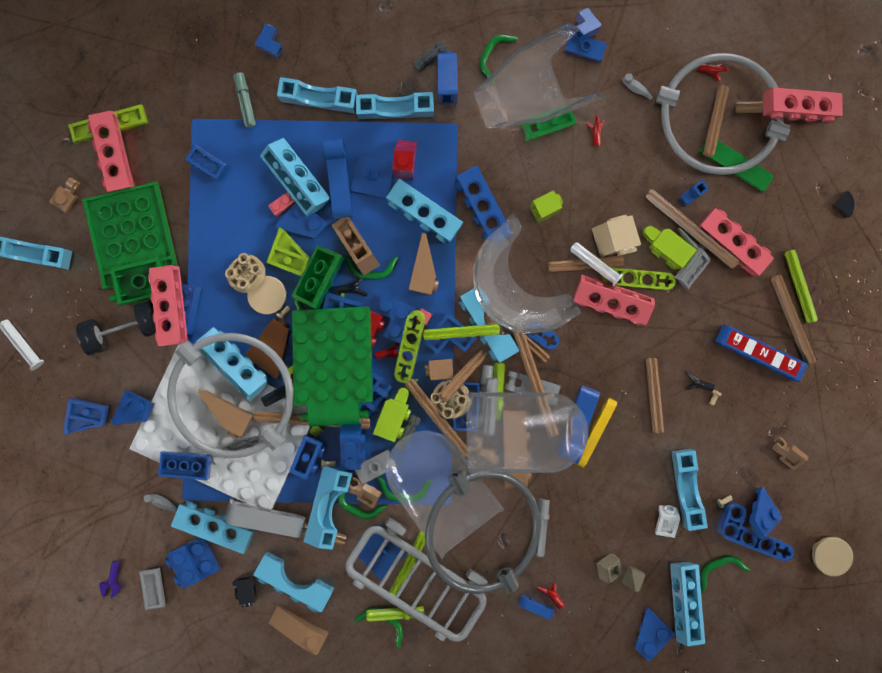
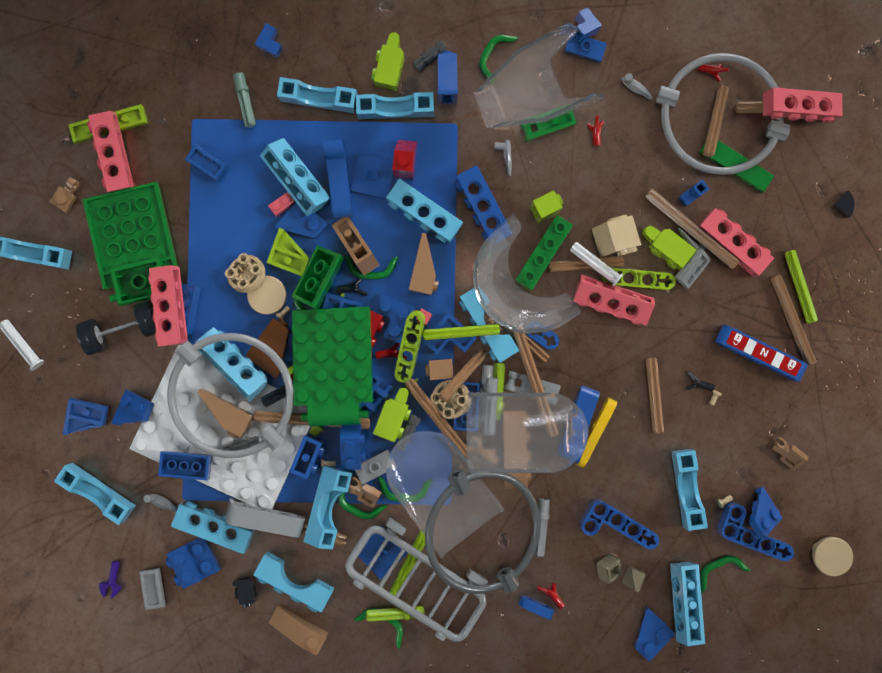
white bracket [655,505,680,538] -> none
none -> medium azure arch [54,463,136,525]
none -> lime hinge [371,32,405,91]
none -> light grey bar [495,139,512,176]
none -> green brick [514,215,573,292]
none -> blue beam [579,499,659,549]

